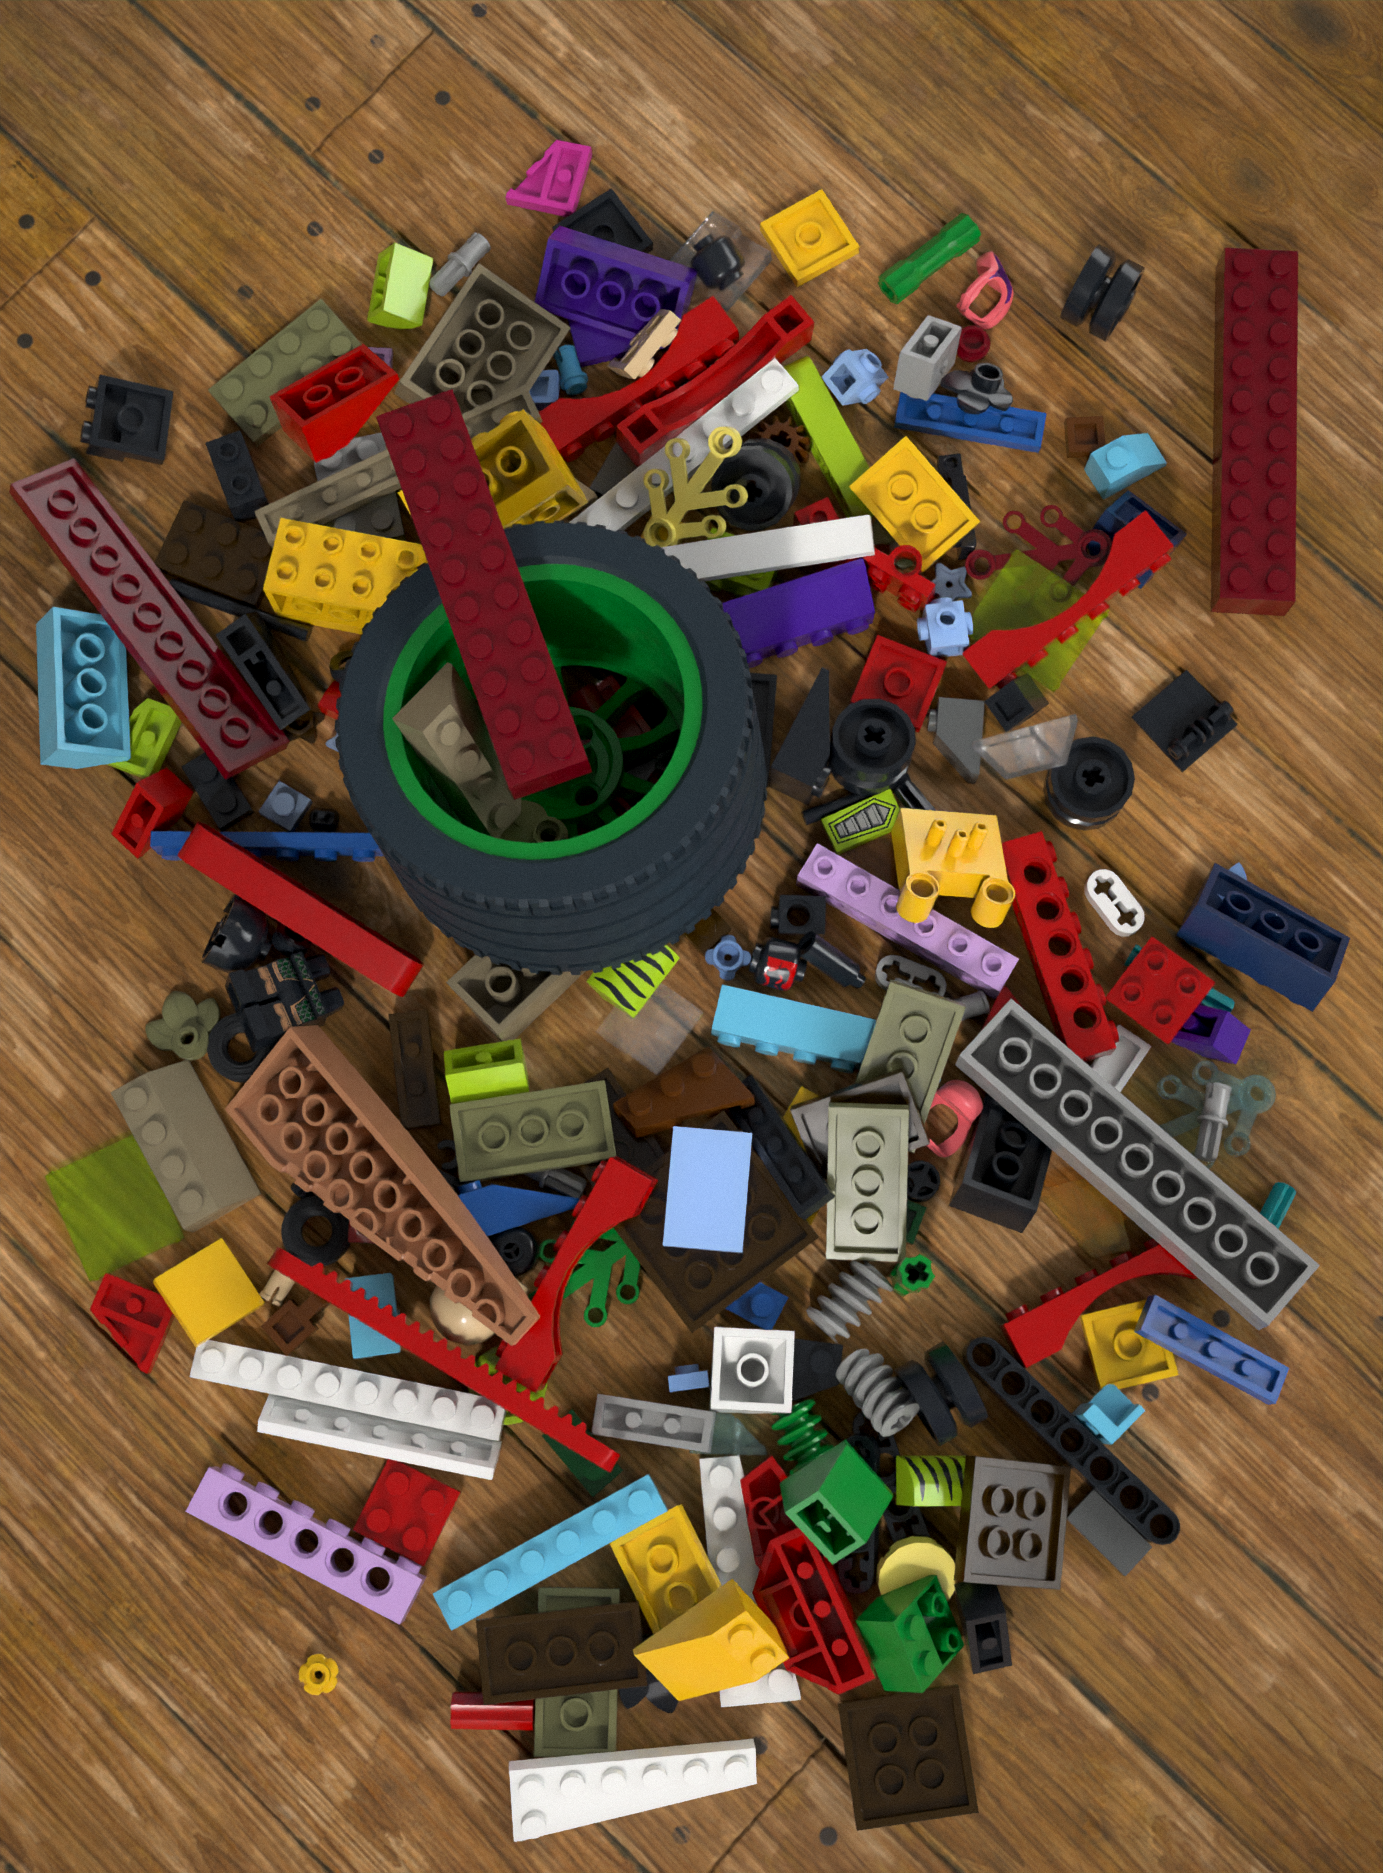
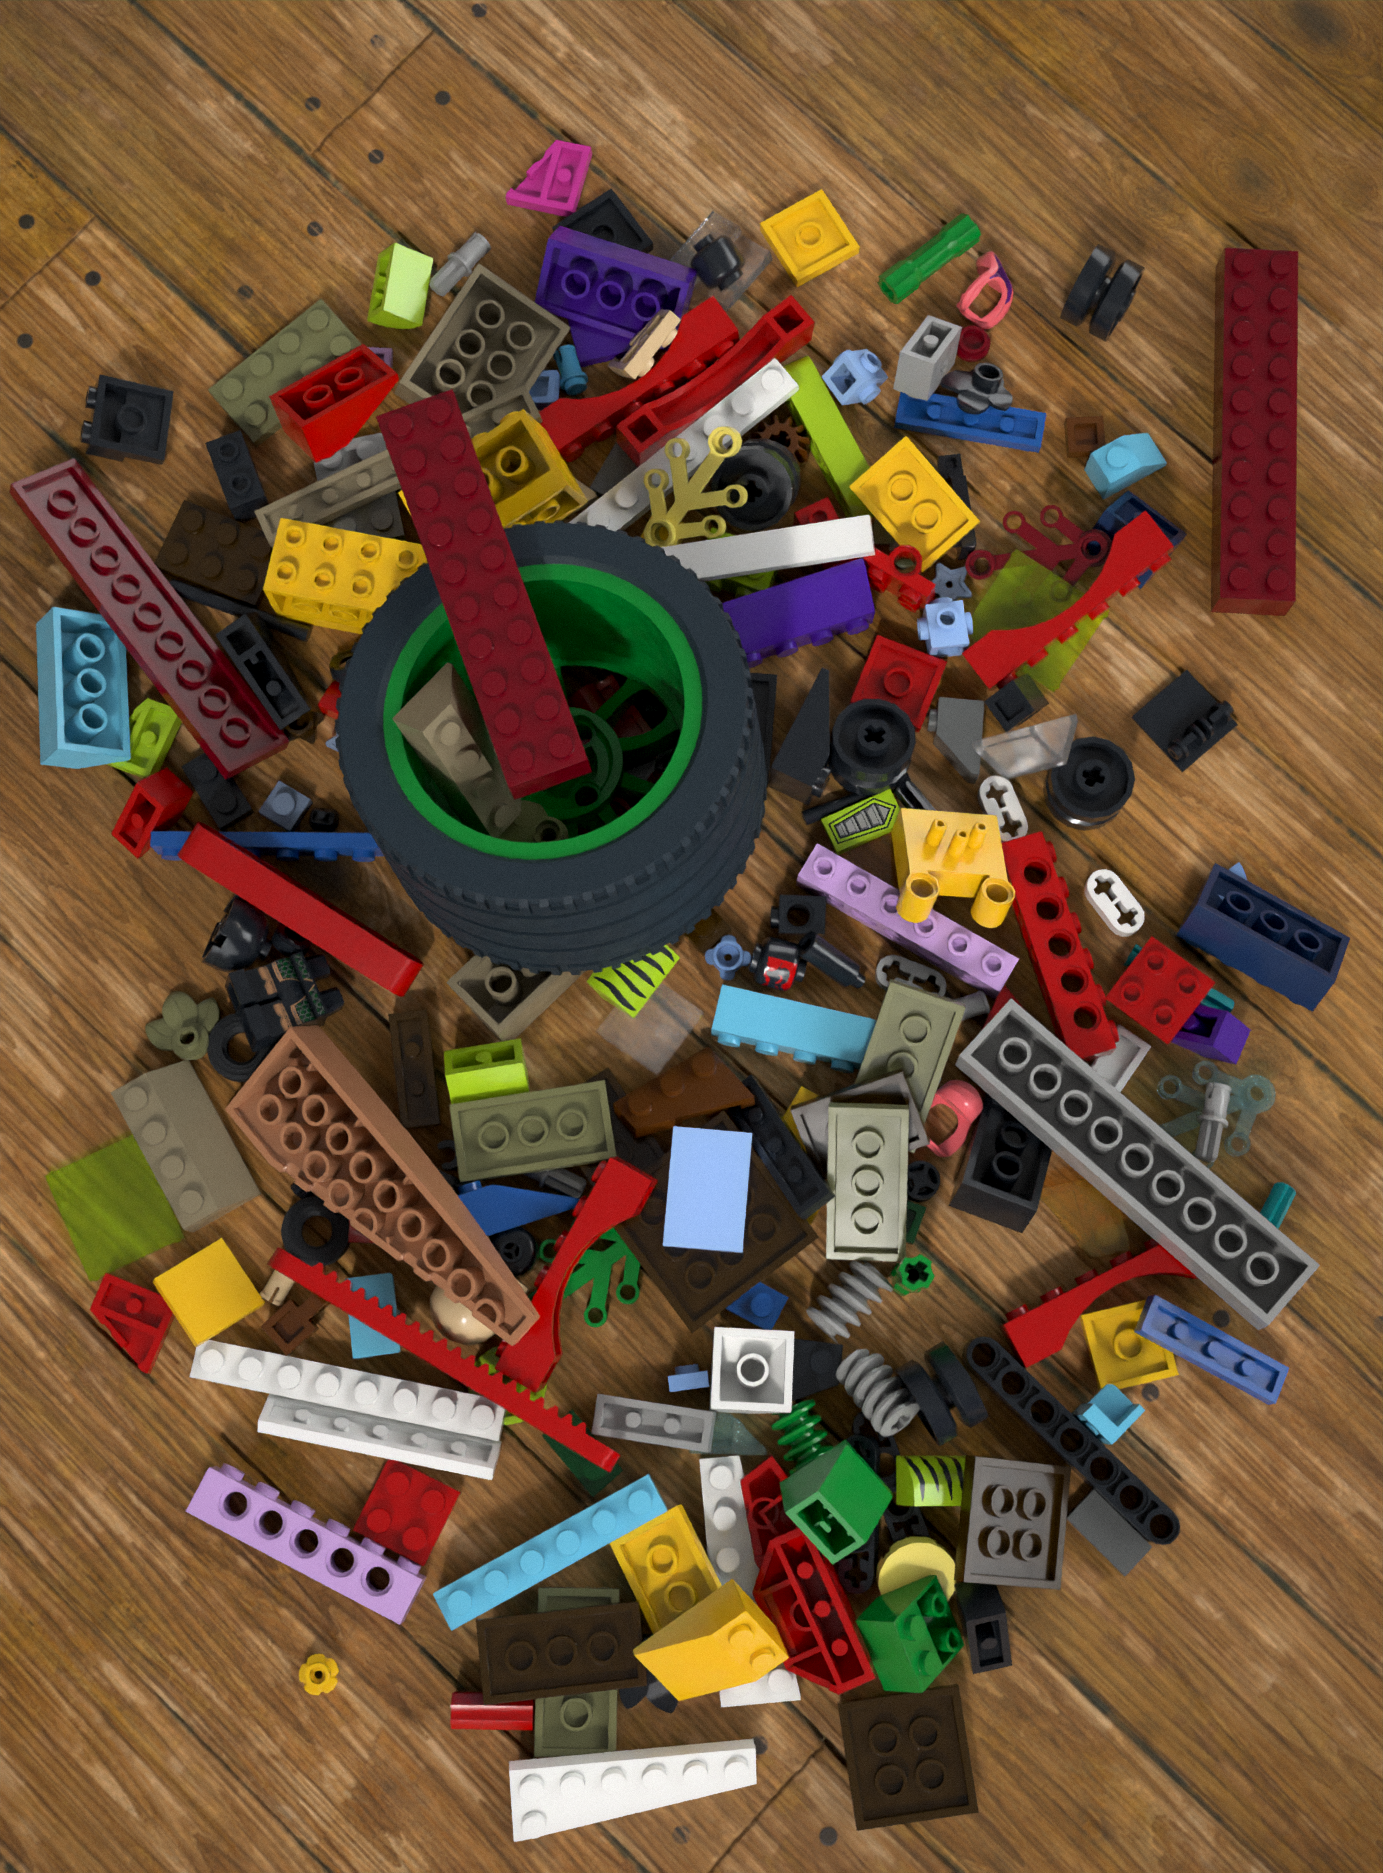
none -> white beam [977,775,1028,843]

